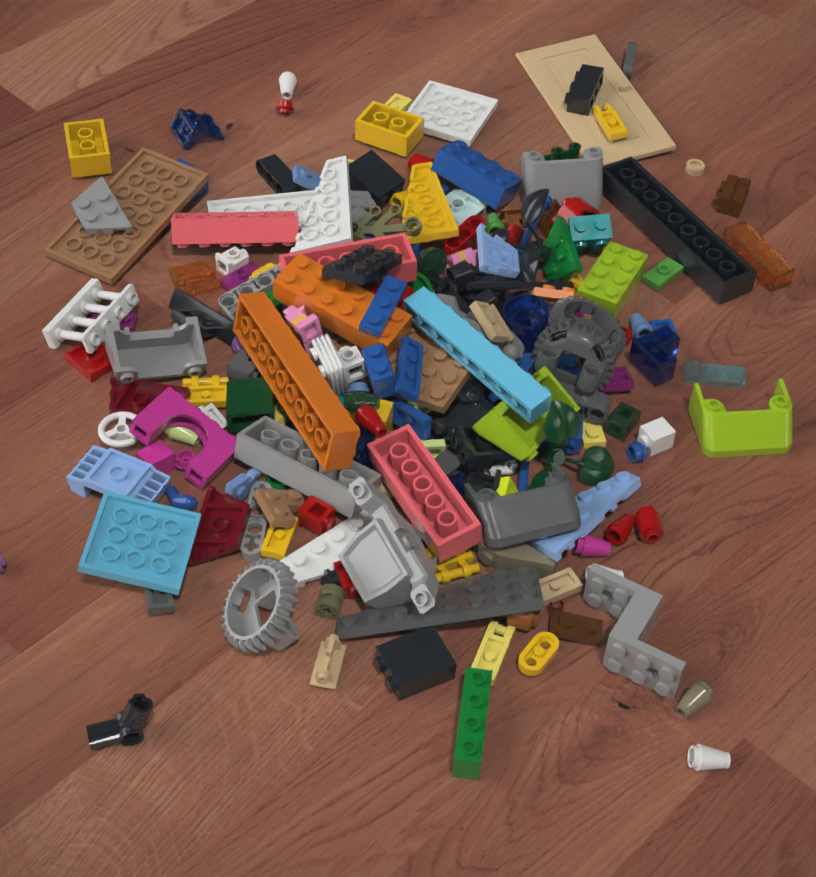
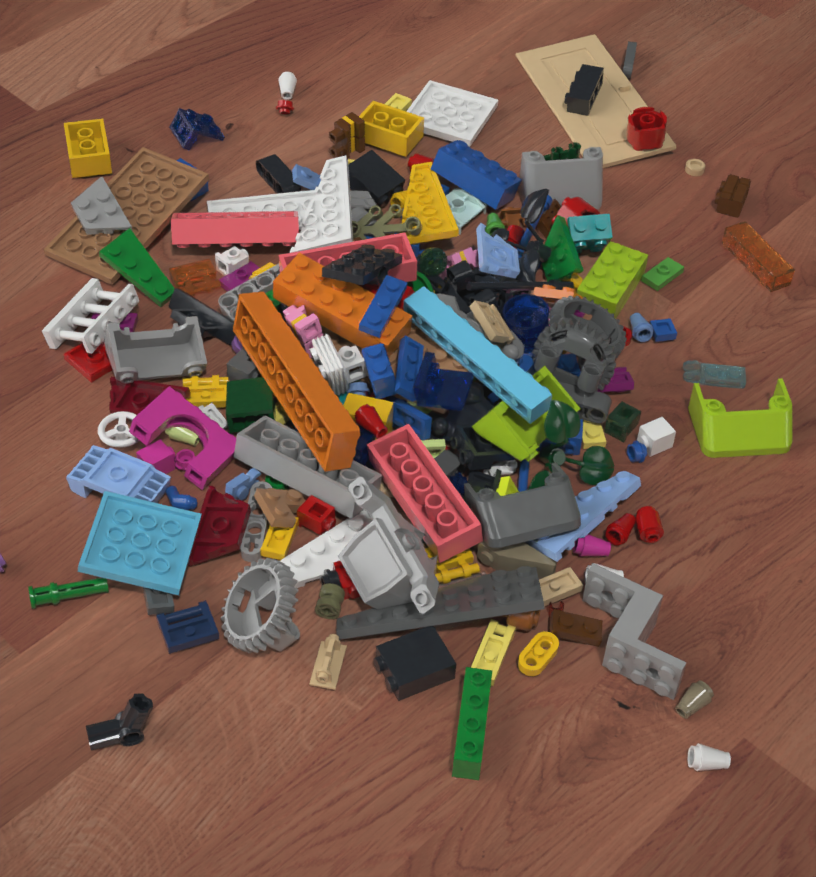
clear green cone [344,391,380,414] -> none
red beam [443,215,485,257] -> none
yellow hinge [592,103,628,141] -> none
black brick [603,156,757,304] -> none
clear blue brick [628,325,680,386] -> none
none -> green pin [28,578,109,609]
none -> green wing [99,228,175,307]
none -> dark blue plate [156,600,219,654]
none -> reddish brown hips [329,112,365,159]
none -> clear blue bracket [413,352,474,411]
none -> red brick [627,107,667,151]

